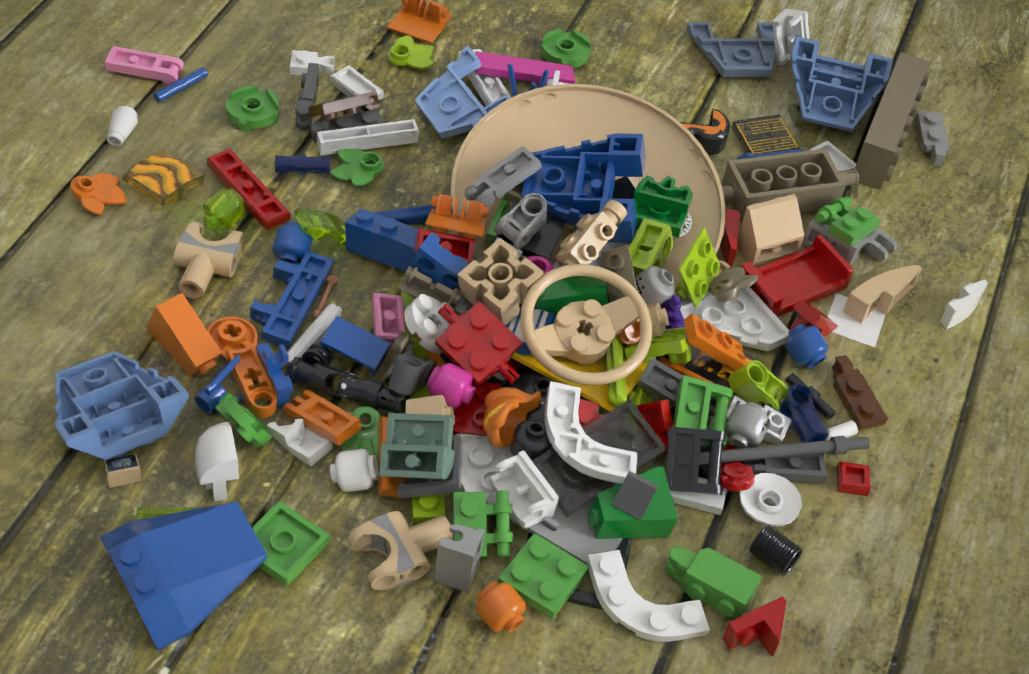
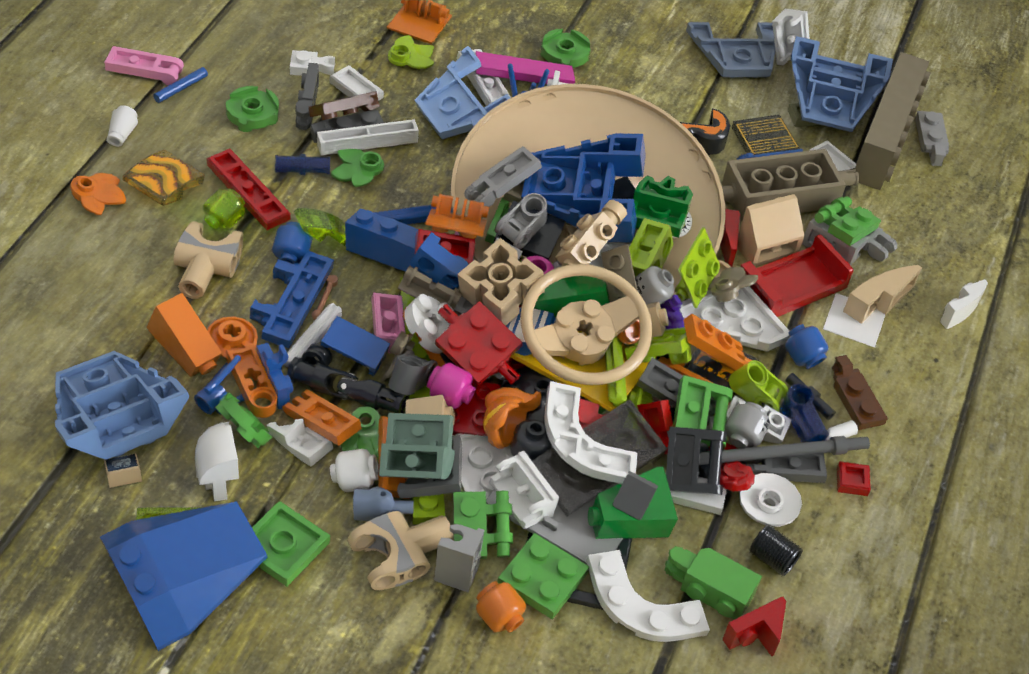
red slope [789,299,838,337] -> none
none -> sand blue piece [353,486,414,521]

